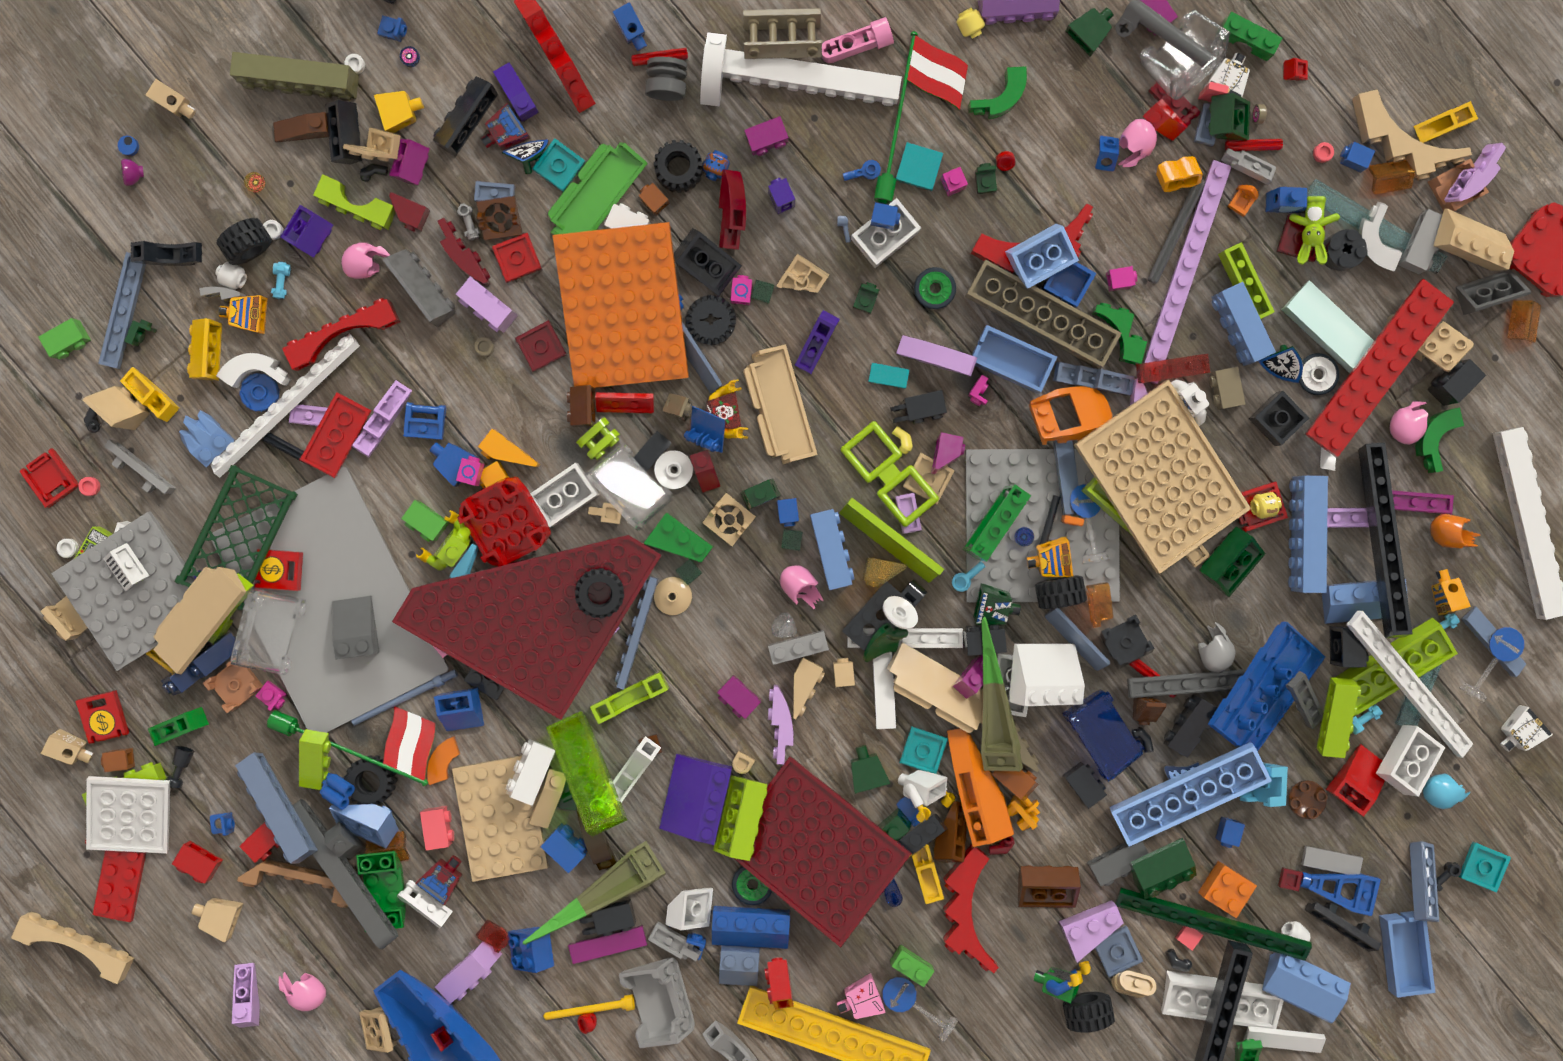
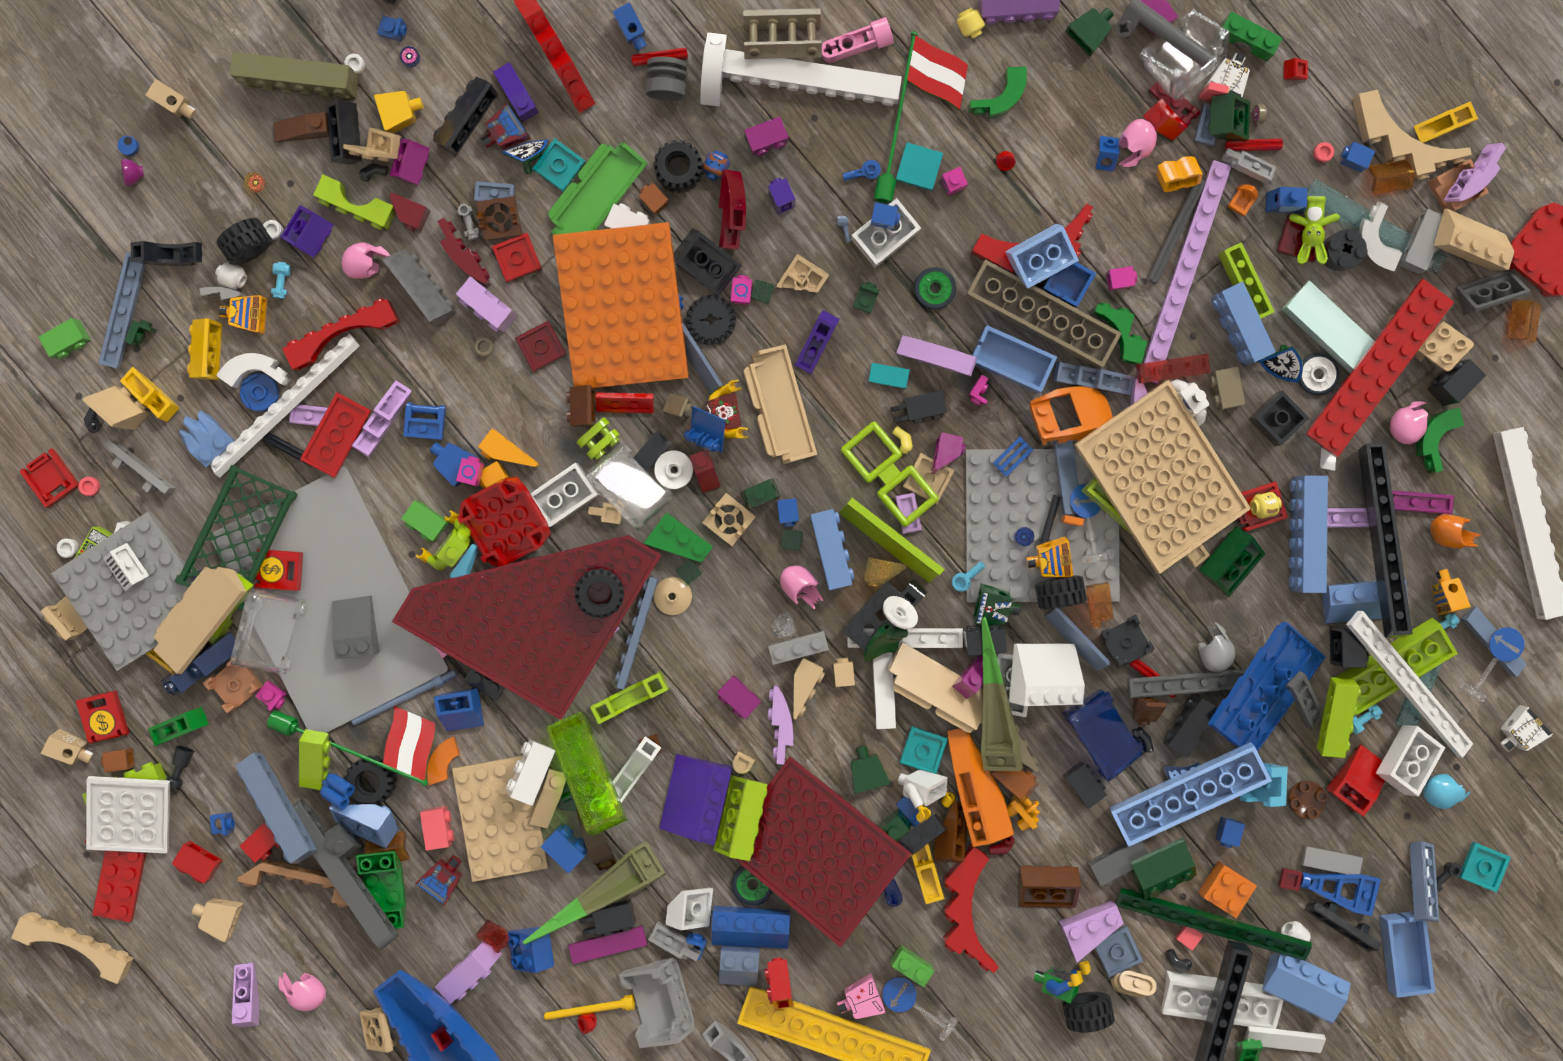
white plate [397,880,453,928] -> none
green window [962,484,1032,562] -> none
dark green bracket [975,163,997,194] -> none
none -> blue tile [992,436,1034,477]

